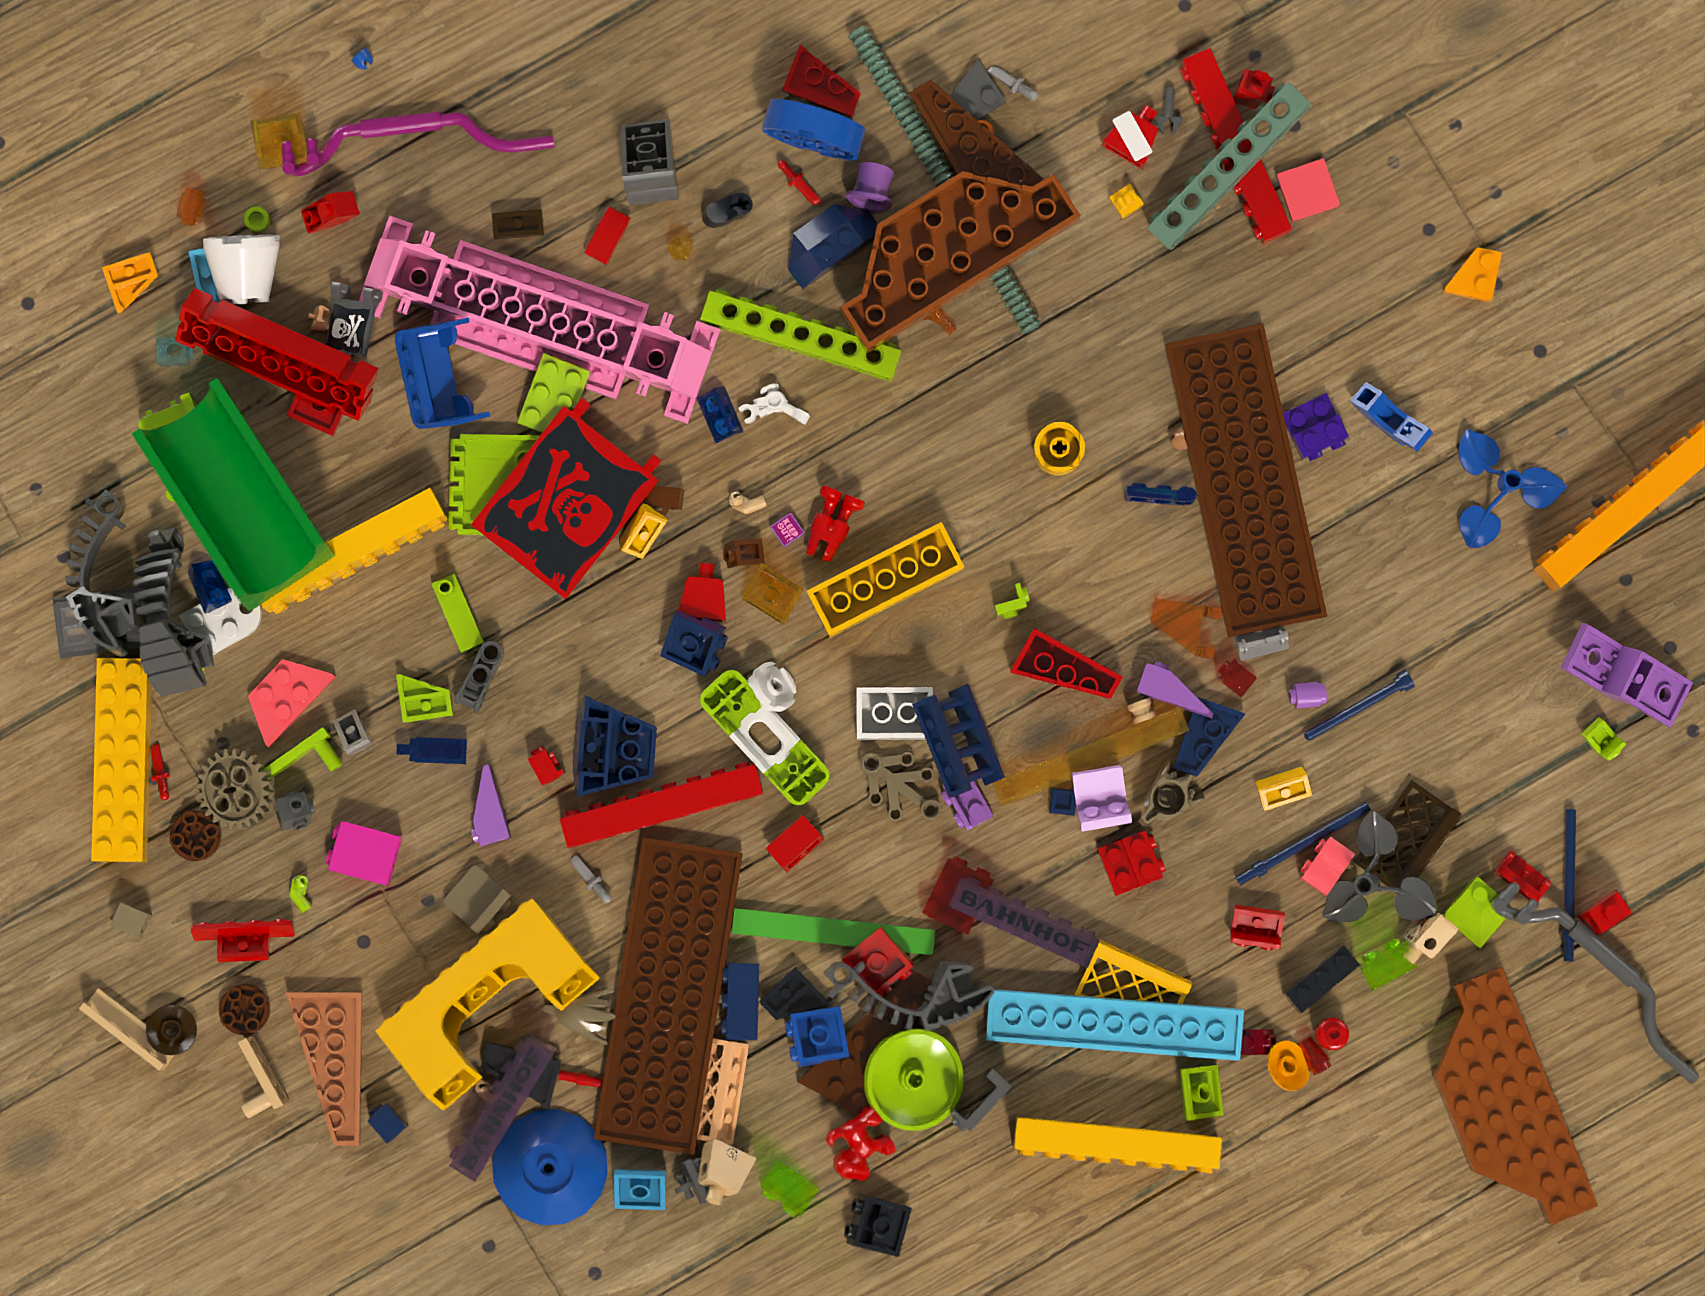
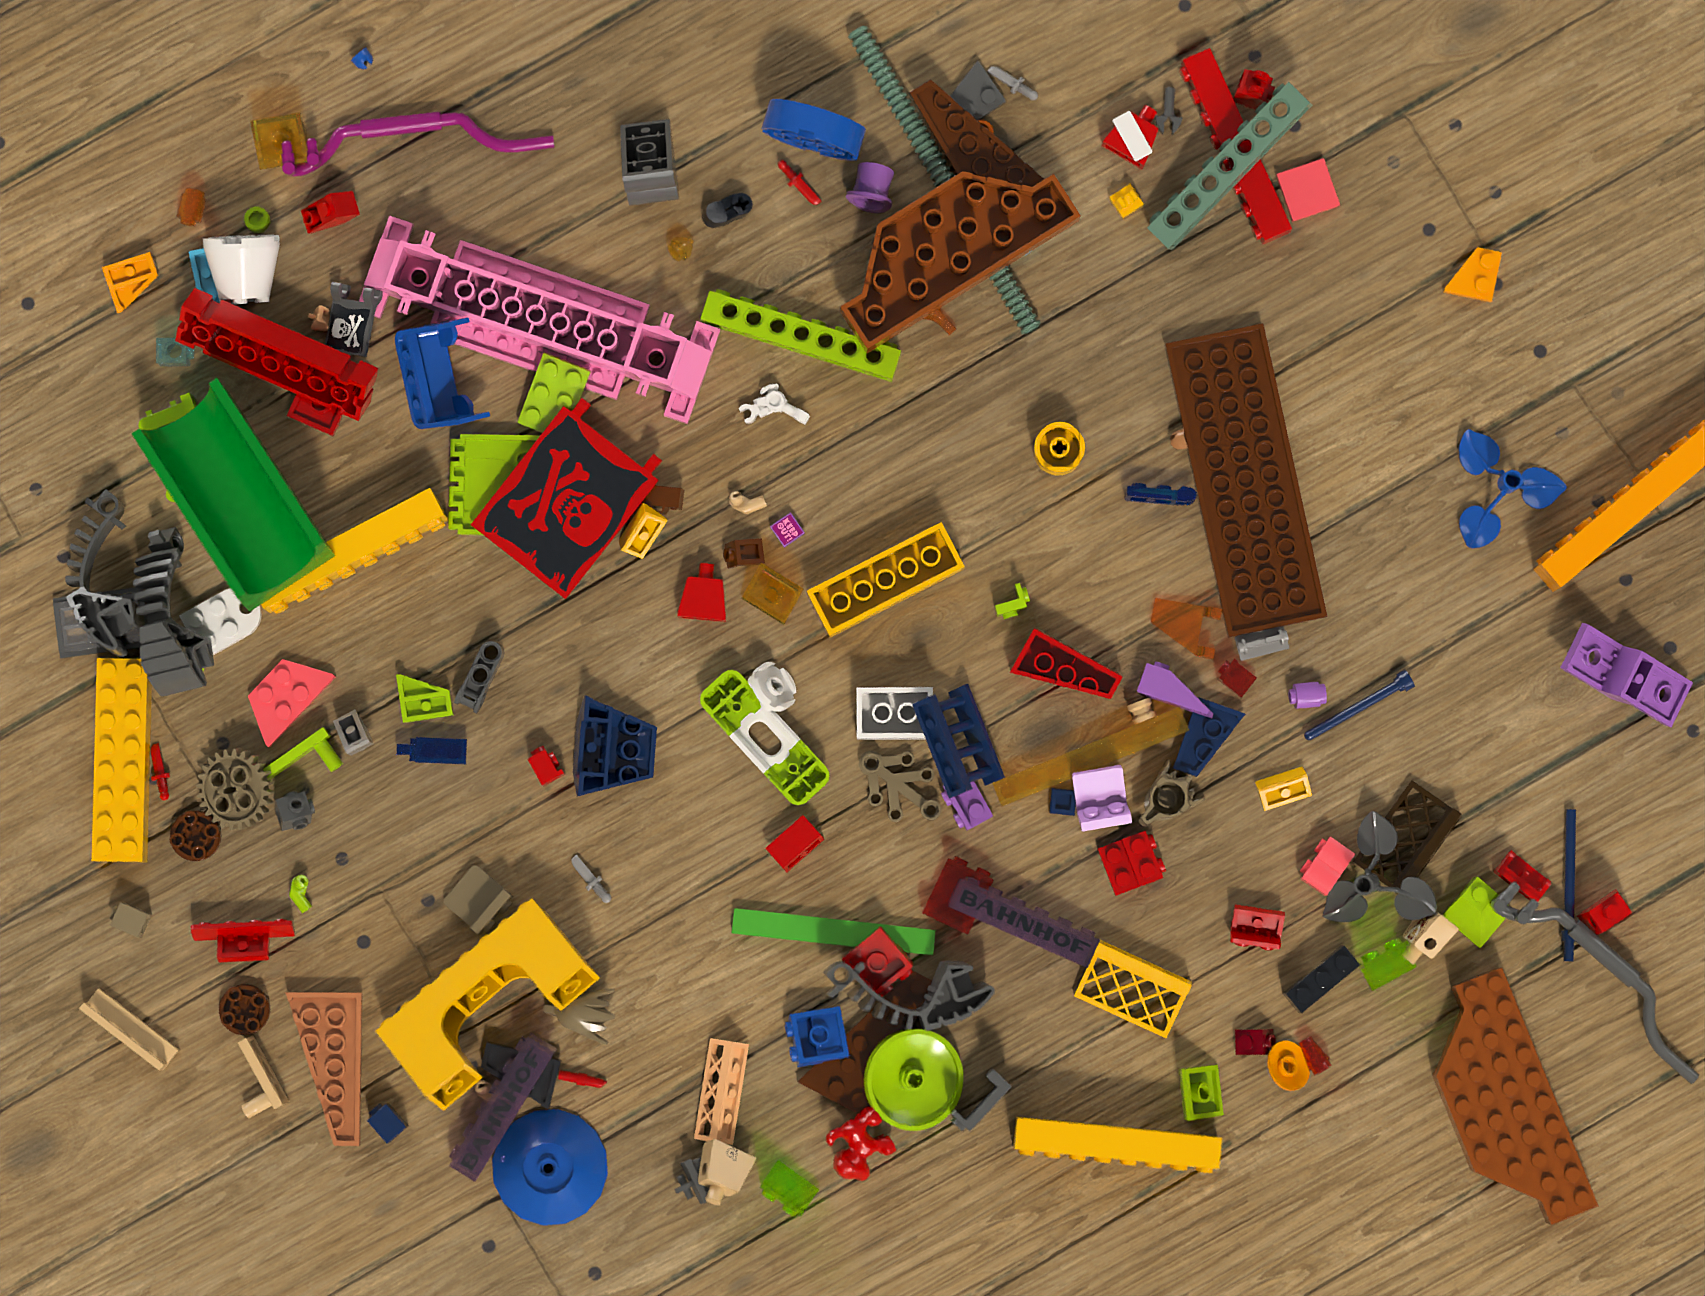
dark brown dish [146,1005,197,1056] -> none
clear blue slope [188,560,232,614] -> none
dark pink brick [326,821,403,886] -> none
lime piece [431,574,485,653] -> none
medium lavender slope [471,765,511,847] -> none
dark brown plate [492,209,544,240] -> none
red brick [560,761,764,849] -> none
red slope [585,206,631,265] -> none
reddish brown plate [594,837,743,1155] -> none
dark azure slope [614,1169,667,1210] -> none
dark blue plate [660,610,728,677] -> none
clear blue slope [697,386,743,444] -> none
dark blue brick [722,963,759,1040] -> none
black wing [759,967,829,1020] -> none
red wing [782,44,861,118] -> none
dark blue wedge [788,204,878,290] -> none
red piece [806,485,865,562] -> none
black plate [844,1193,912,1257] -> none
medium azure plate [986,989,1244,1061] -> none
dark blue bar [1235,802,1371,886] -> none
dark purple plate [1283,393,1349,461] -> none
red head [1315,1018,1349,1050] -> none
blue arch [1350,382,1433,452] -> none
lime bracket [1581,717,1626,761] -> none

